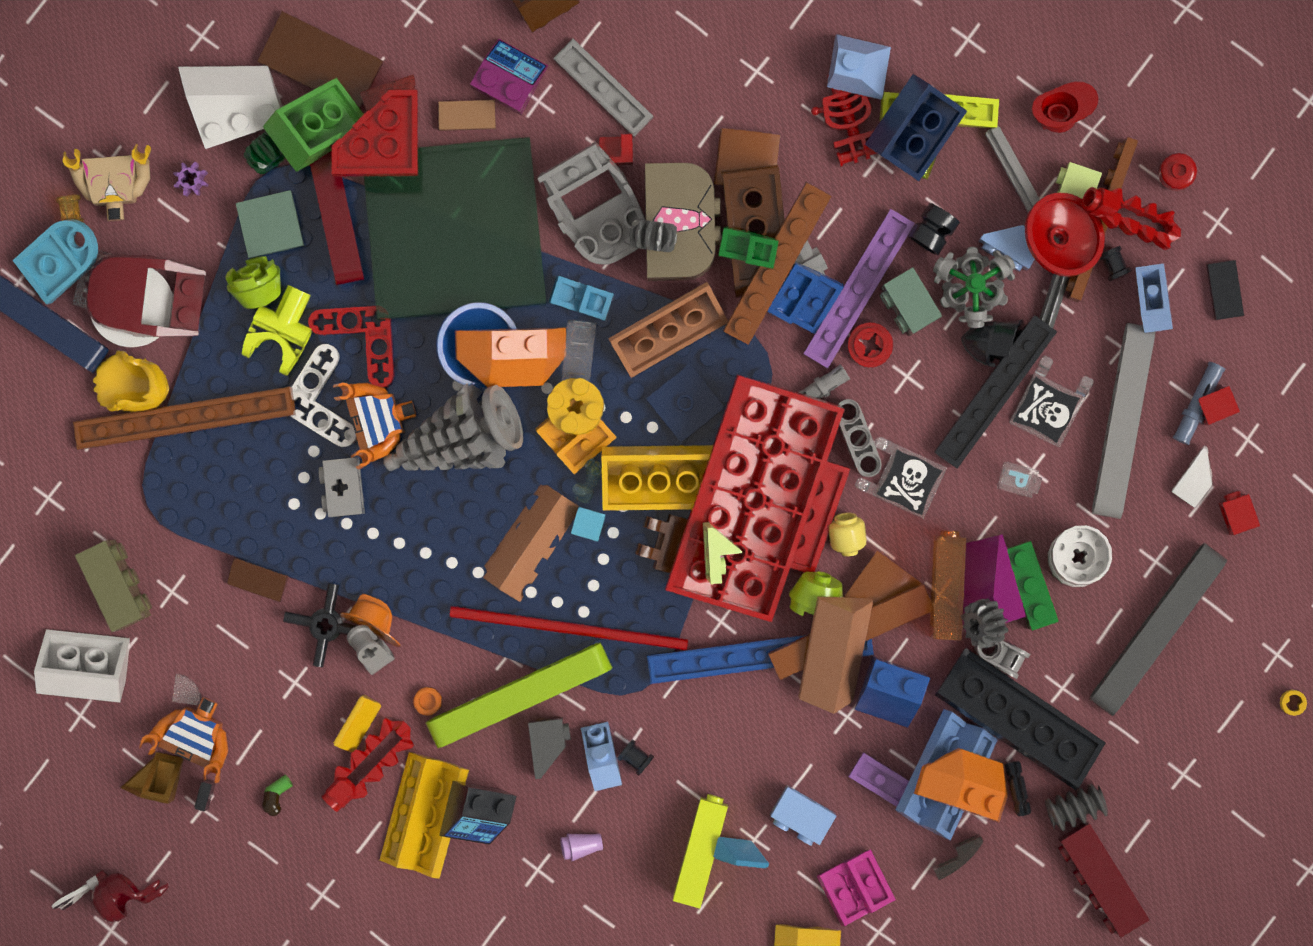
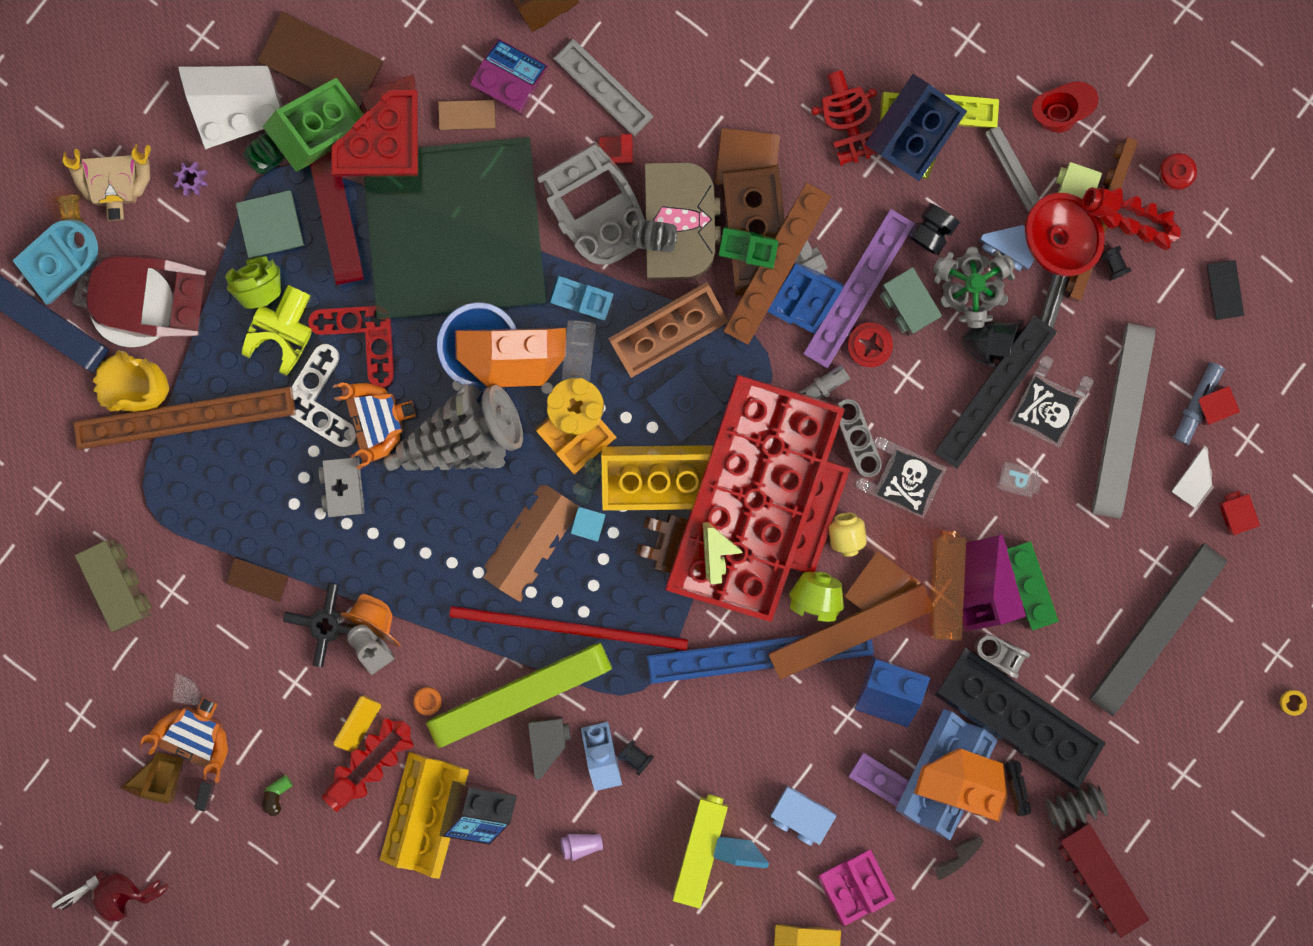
white slope [34,629,130,702] -> none
nougat slope [798,597,873,714] -> none
light blue slope [827,34,891,100] -> none
dark grey gear [961,599,1008,648] -> none
white wheel [1048,525,1112,587] -> none
light blue brick [1136,263,1173,333] -> none

